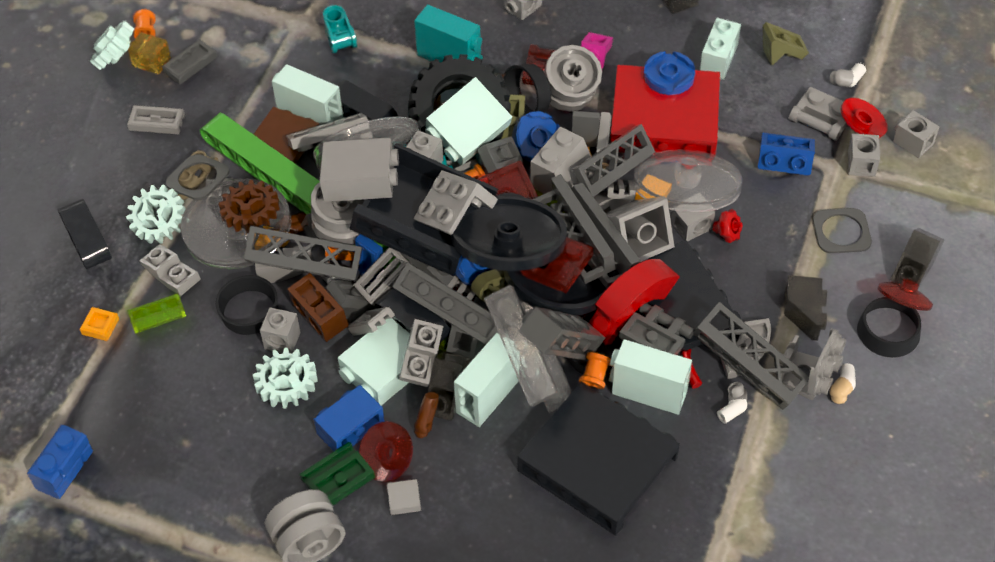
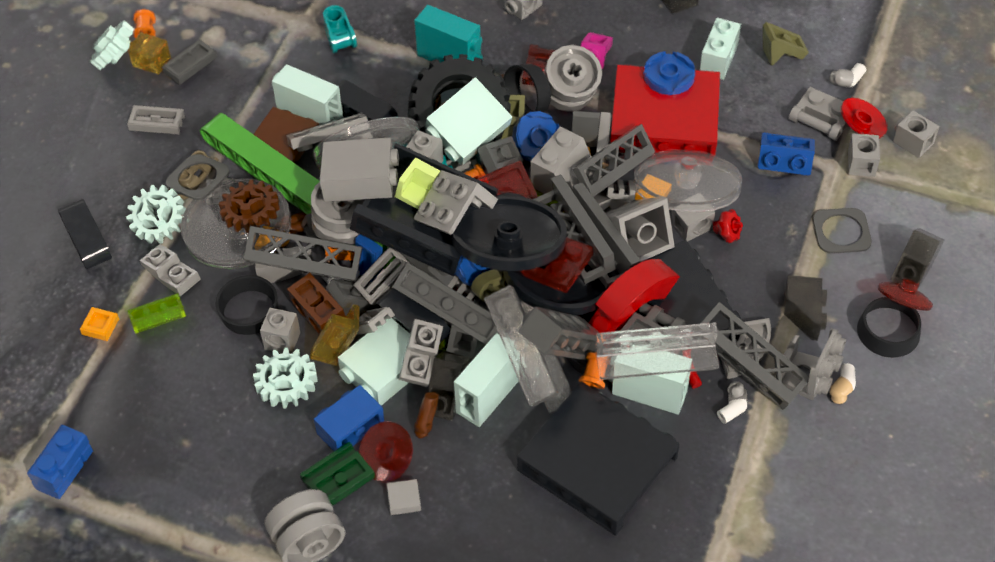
none -> clear yellow panel [310,304,359,366]
none -> yellowish green panel [395,158,440,209]
none -> clear panel [595,323,719,380]

